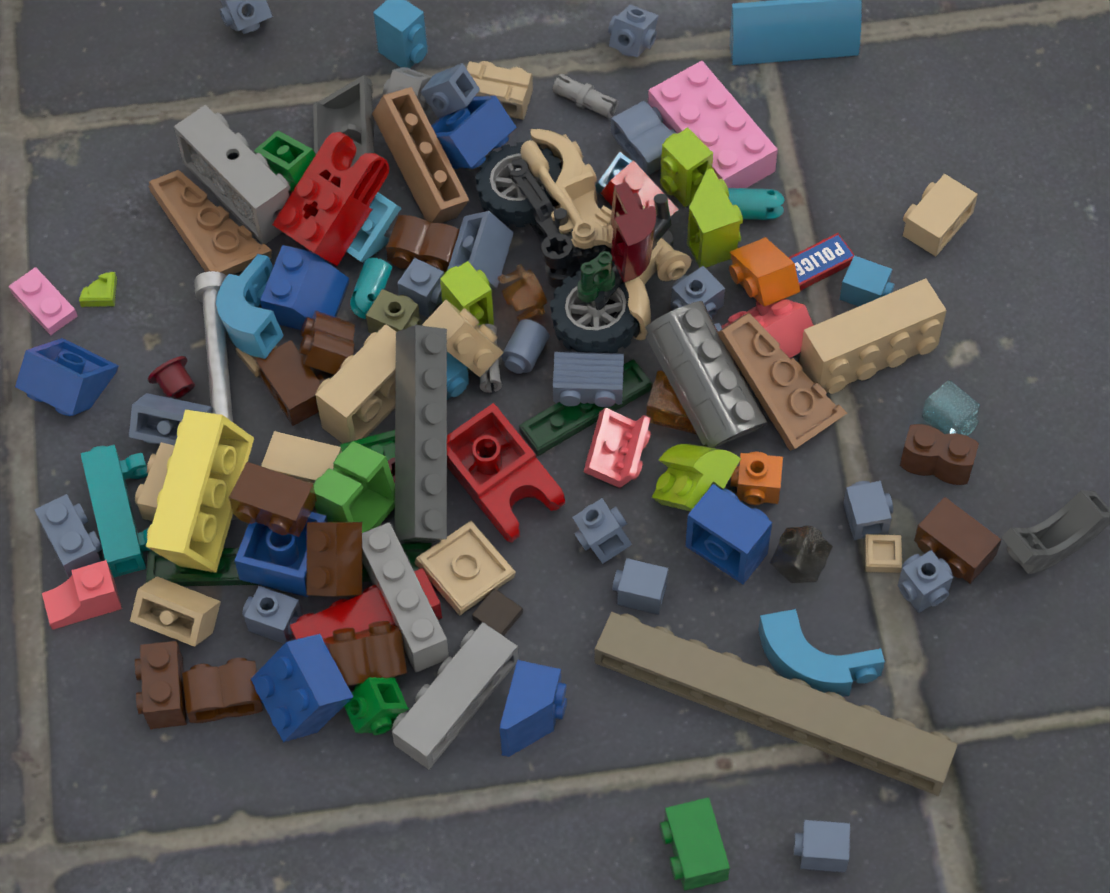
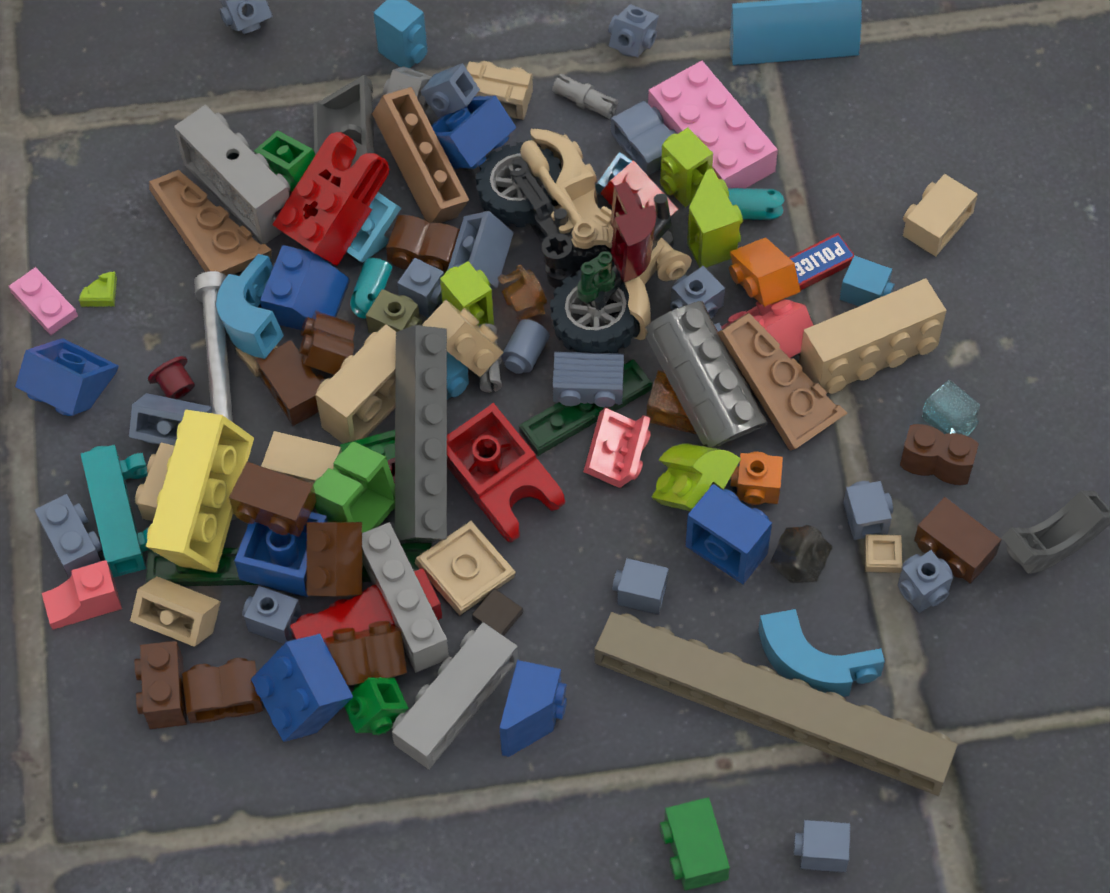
sand blue brick [572,498,632,564] -> none

